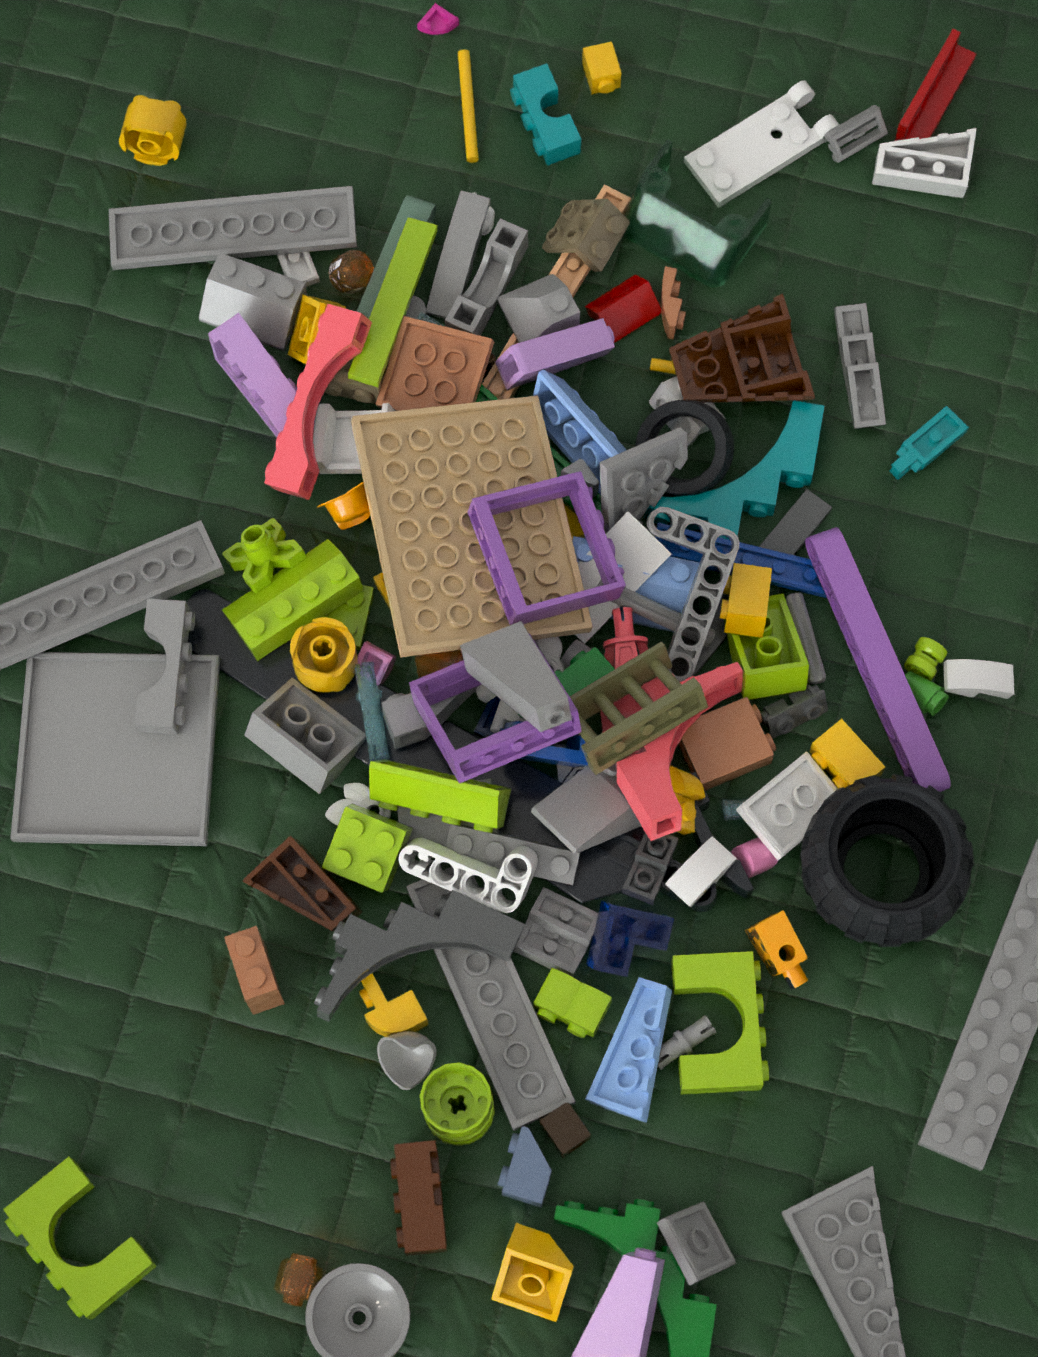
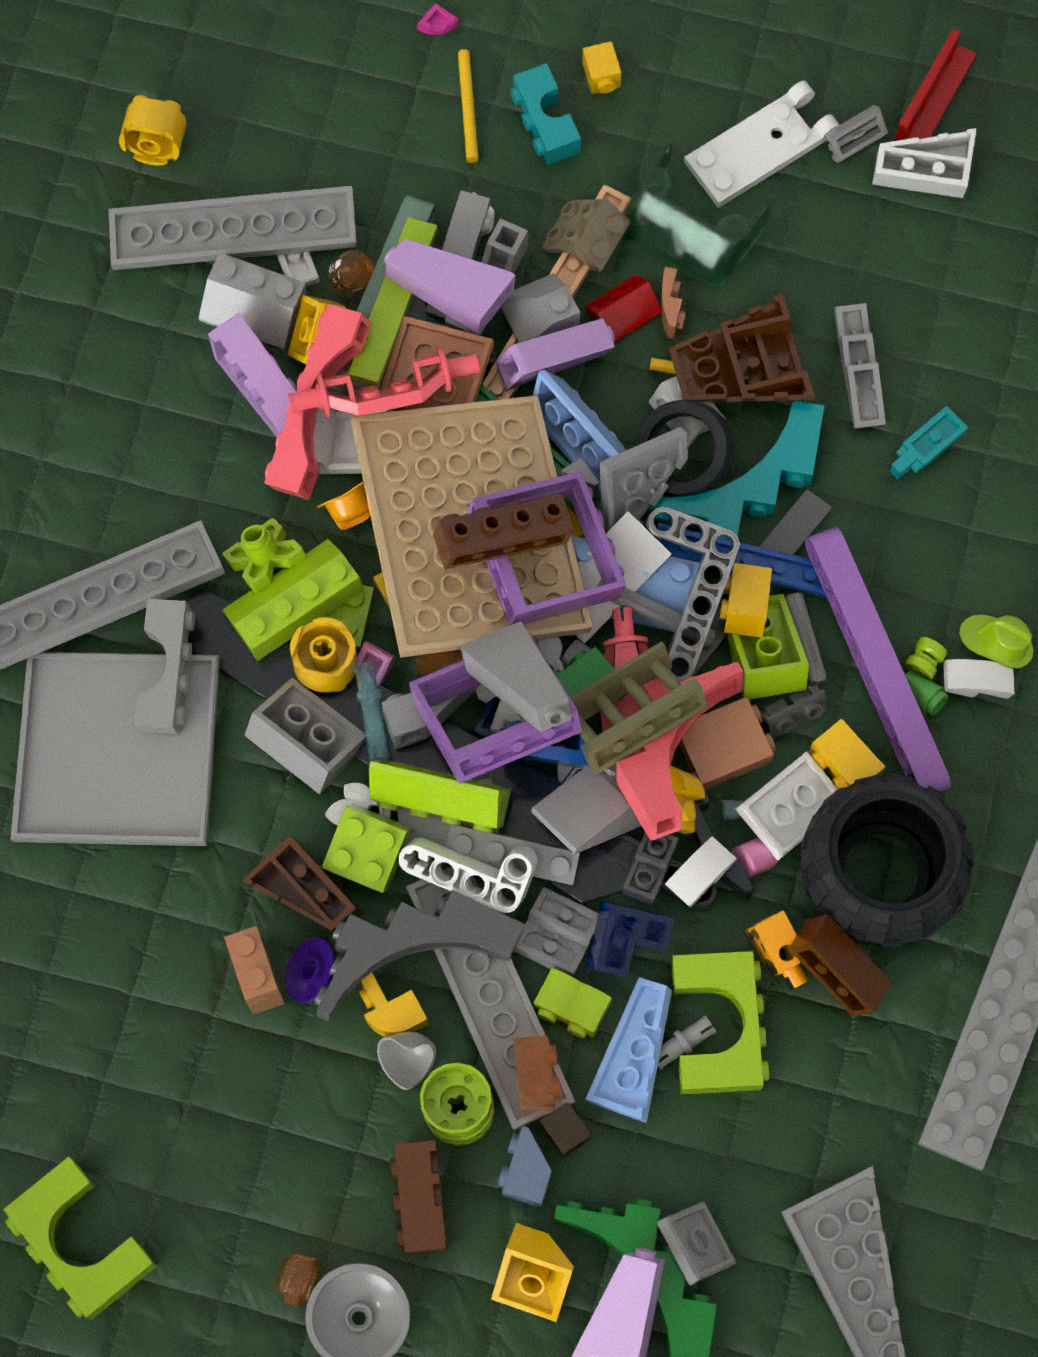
none -> dark purple dish [285,938,335,1003]
none -> coral plate [287,348,480,419]
none -> lavender slope [384,239,516,335]
none -> reddish brown brick [433,495,575,570]
none -> clear orange brick [514,1035,561,1113]
none -> reddish brown brick [789,914,891,1016]
none -> lime piece [959,615,1034,669]

